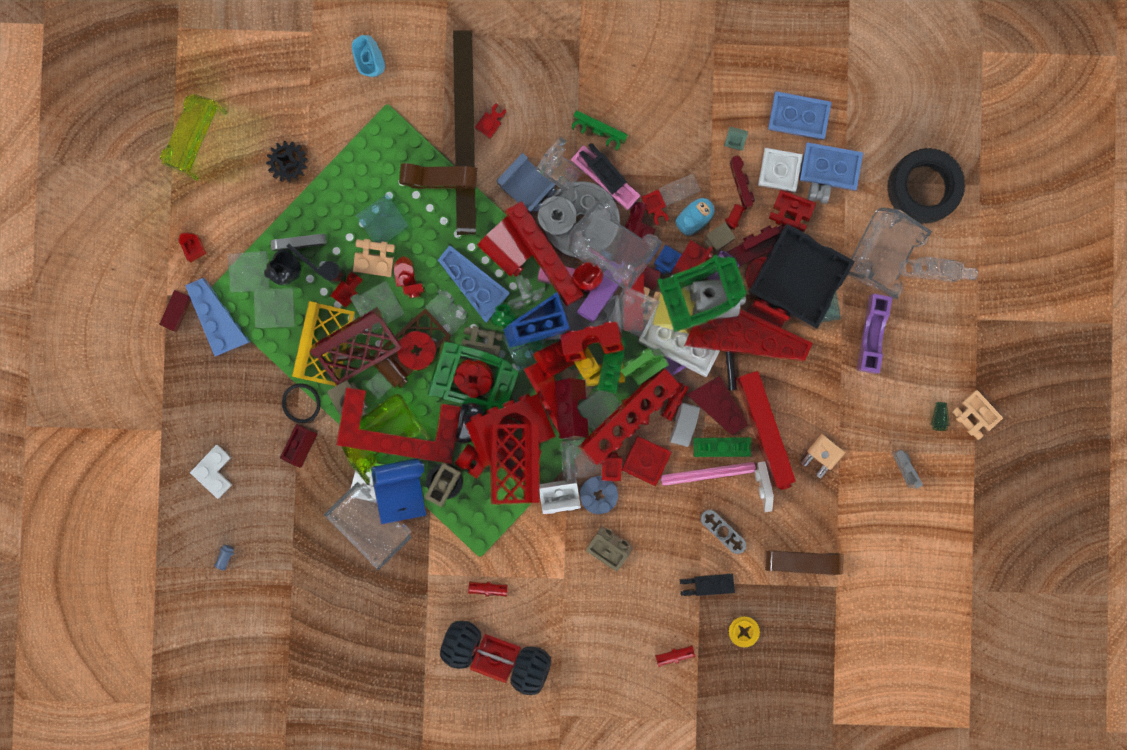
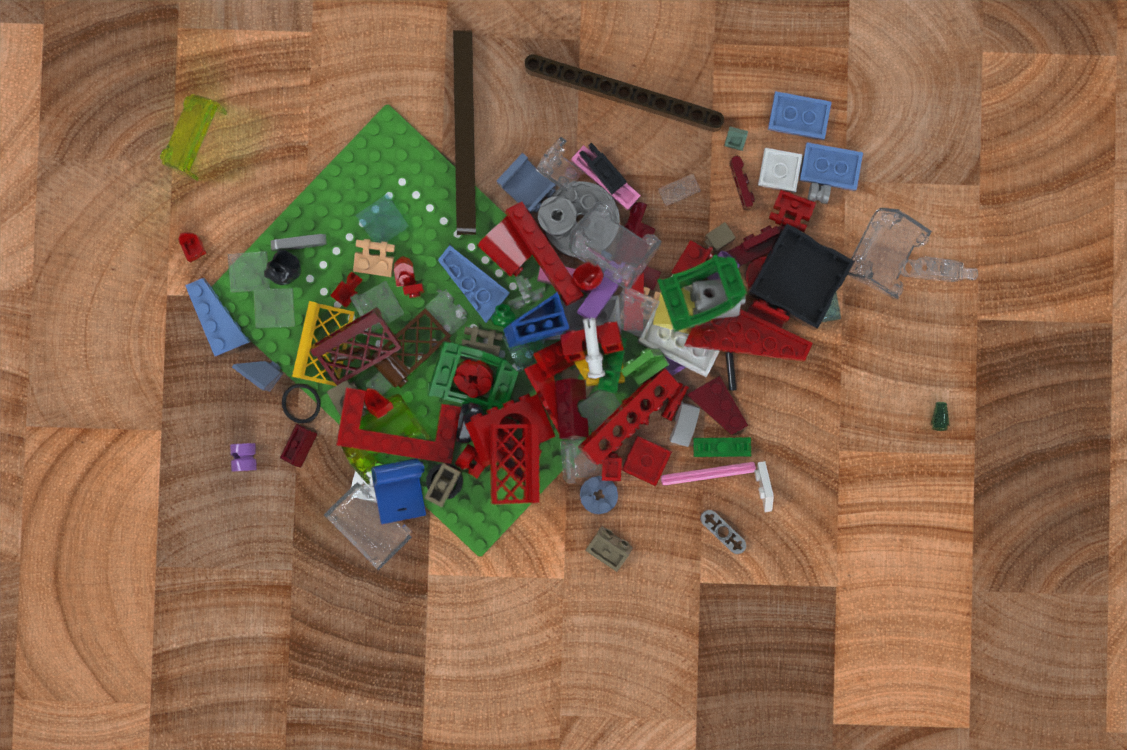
dark red slope [159,290,191,332] -> none
white plate [190,445,232,499] -> none
sand blue pin [214,544,234,570] -> none
black gear [266,141,309,183] -> none
black door [286,244,346,285] -> none
medium azure piece [352,35,385,77] -> none
red plate [397,331,436,371] -> none
reddish brown beam [399,163,477,189] -> none
black plate [440,620,551,695] -> none
red pin [468,581,508,597] -> none
red plate [475,103,506,139] -> none
white bracket [539,479,581,514] -> none
green plate [572,110,628,151] -> none
red plate [641,189,669,226] -> none
blue bracket [653,245,682,275] -> none
red pin [655,645,695,667] -> none
medium azure piece [675,198,715,236] -> none
black hinge [679,573,735,596] -> none
red pin [725,204,745,230] -> none
yellow gear [729,616,760,647] -> none
red brick [736,371,796,490] -> none
reddish brown beam [765,551,844,575] -> none
light nougat piece [801,434,845,479] -> none
medium lavender arch [856,294,893,374] -> none
black tyre [887,148,965,224] -> none
light grey wing [892,450,923,489] -> none
light nougat plate [952,390,1003,440] -> none
none -> medium lavender wheel [230,443,257,472]
none -> sand blue slope [232,361,284,392]
none -> red plate [364,388,394,419]
none -> dark brown beam [524,54,724,132]
none -> white pin [583,318,605,378]

